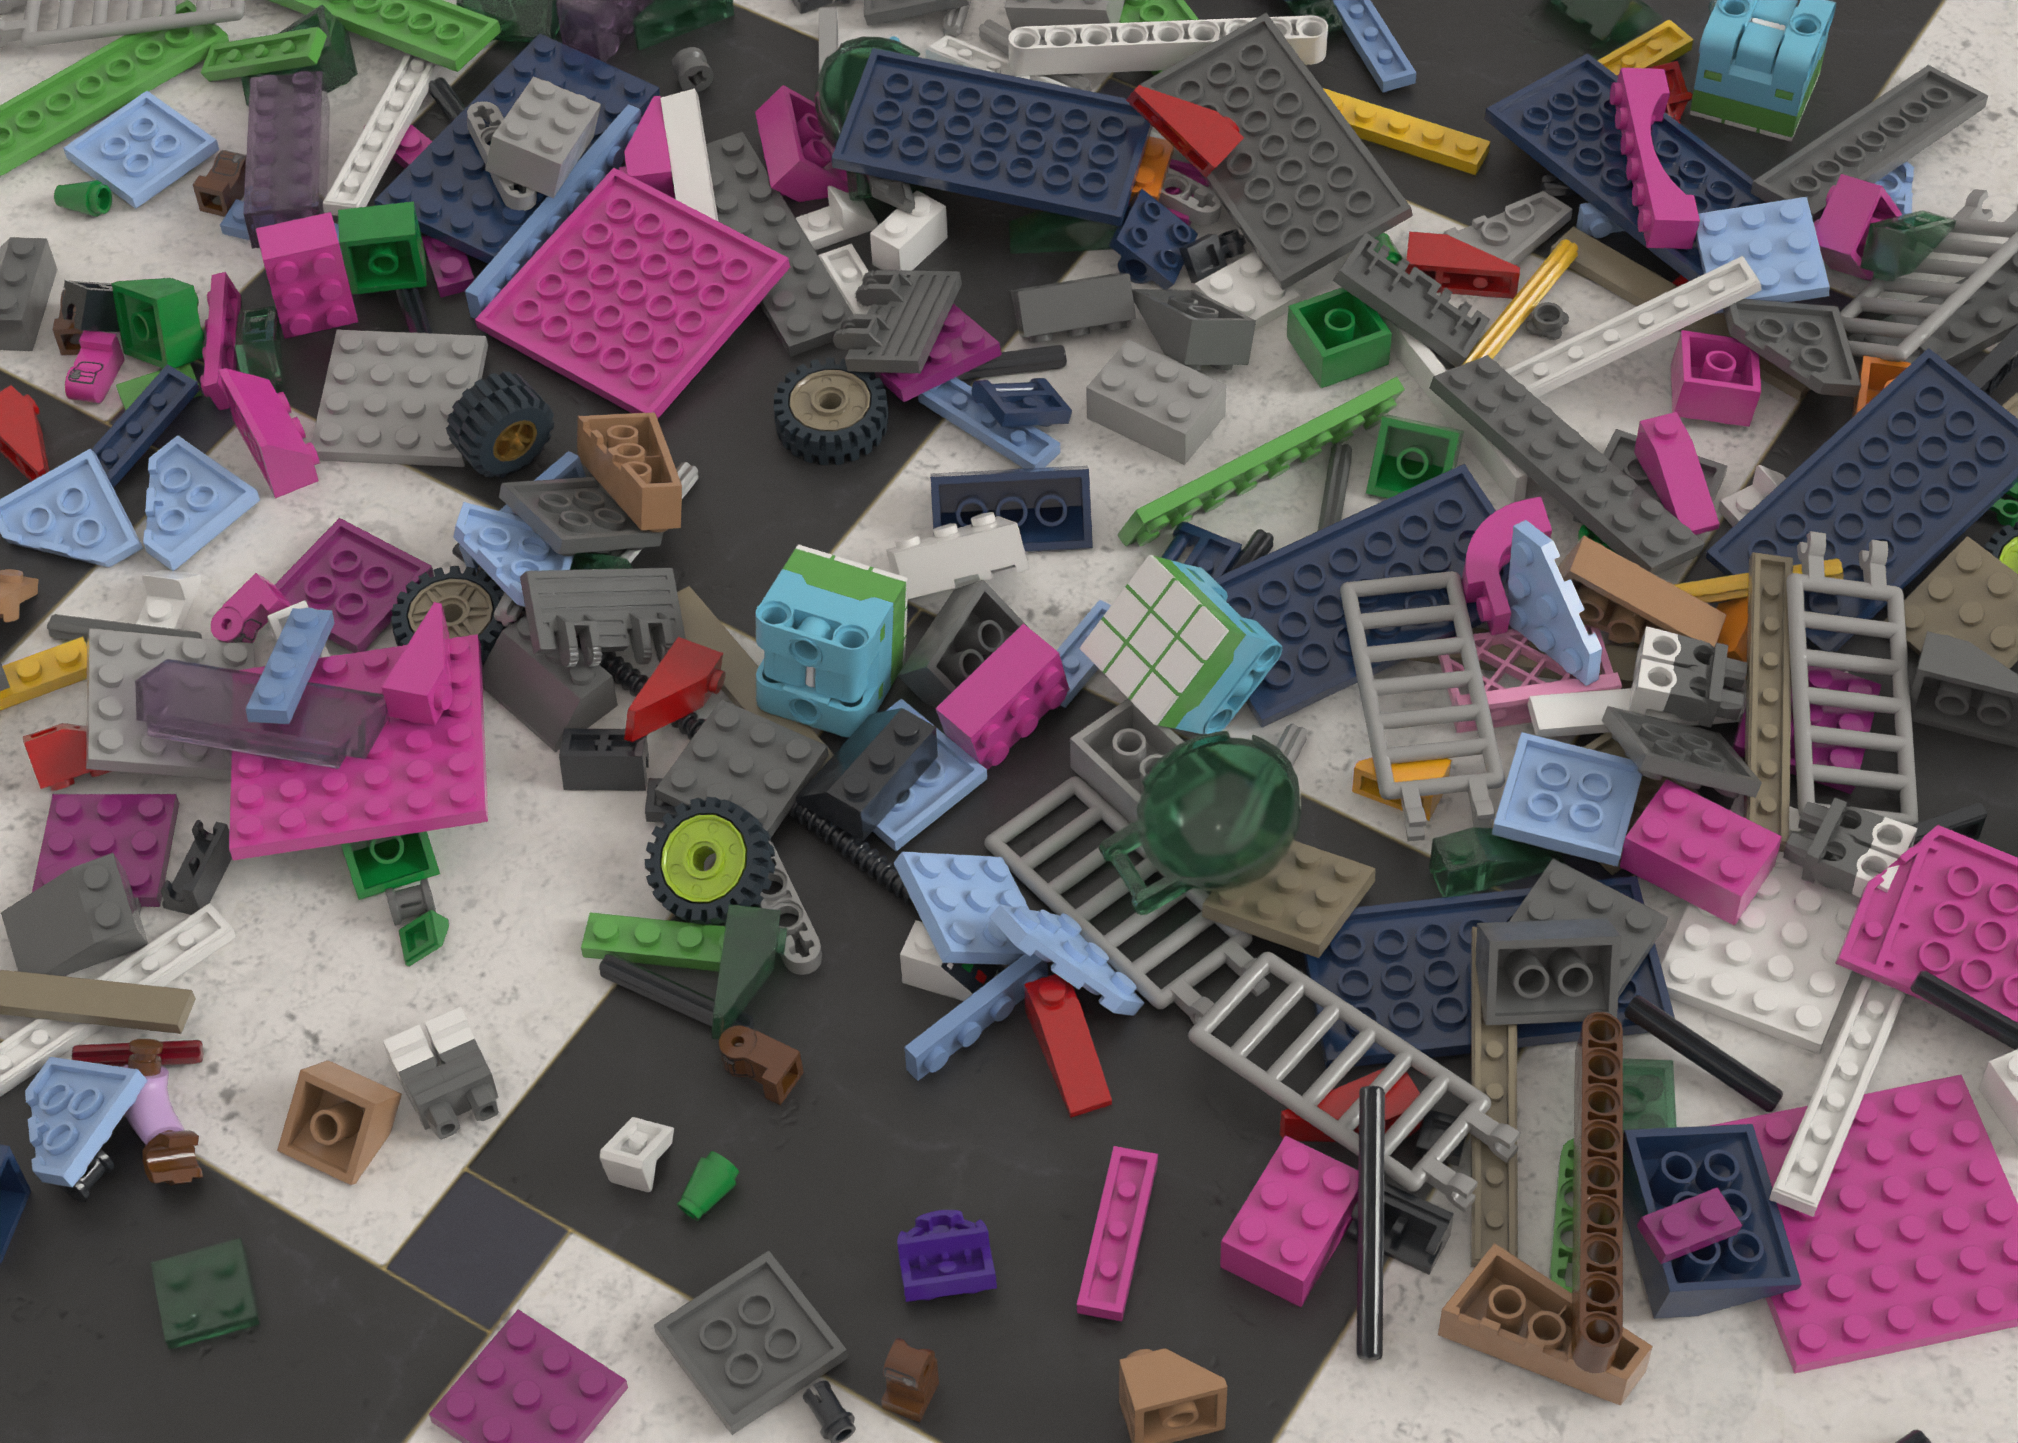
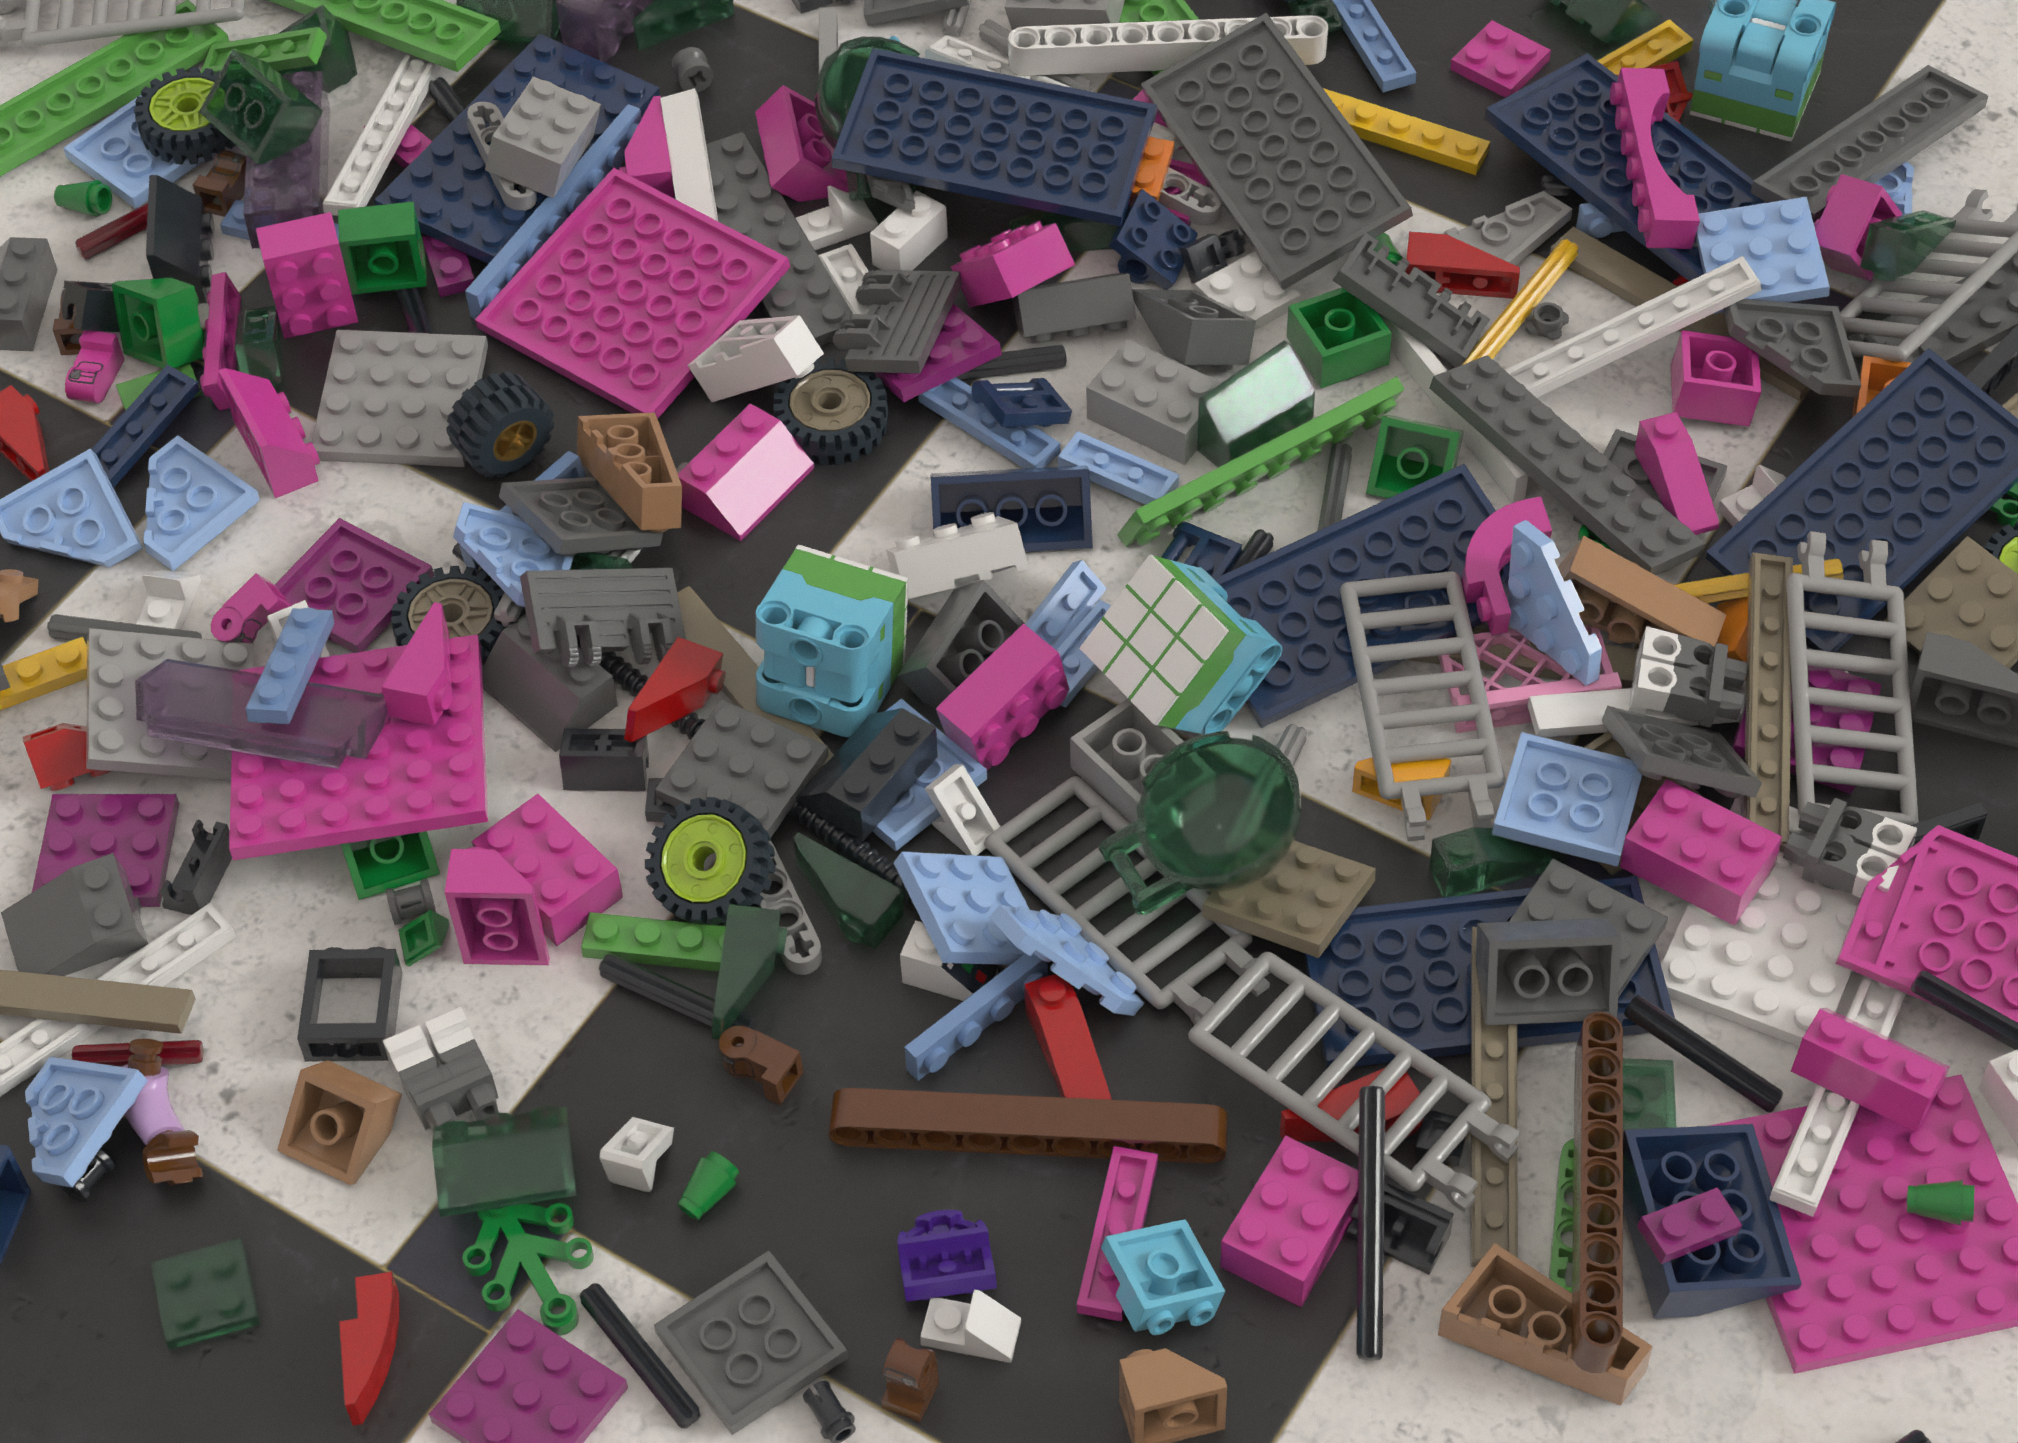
red slope [1126,85,1244,177] -> none
none -> dark red axle [75,203,148,259]
none -> wheel [134,67,247,165]
none -> black slope [146,175,215,304]
none -> clear green slope [199,49,323,165]
none -> black window [297,947,403,1062]
none -> red slope [339,1271,399,1426]
none -> clear green slope [432,1105,577,1217]
none -> dark pink slope [444,847,550,965]
none -> green plant [462,1186,594,1335]
none -> dark pink brick [471,794,623,946]
none -> black axle [579,1283,701,1429]
none -> slope [678,404,814,541]
none -> white wedge [687,315,824,402]
none -> clear green slope [793,832,904,949]
none -> reddish brown beam [828,1088,1228,1163]
none -> white slope [920,1289,1021,1363]
none -> white slope [924,764,1000,856]
none -> dark pink brick [951,221,1075,307]
none -> light blue plate [1025,560,1107,650]
none -> light blue plate [1058,431,1179,505]
none -> medium azure plate [1101,1219,1225,1335]
none -> clear green slope [1197,340,1315,468]
none -> dark pink plate [1450,20,1551,98]
none -> dark pink slope [1791,1008,1950,1132]
none -> green cone [1907,1180,1975,1226]

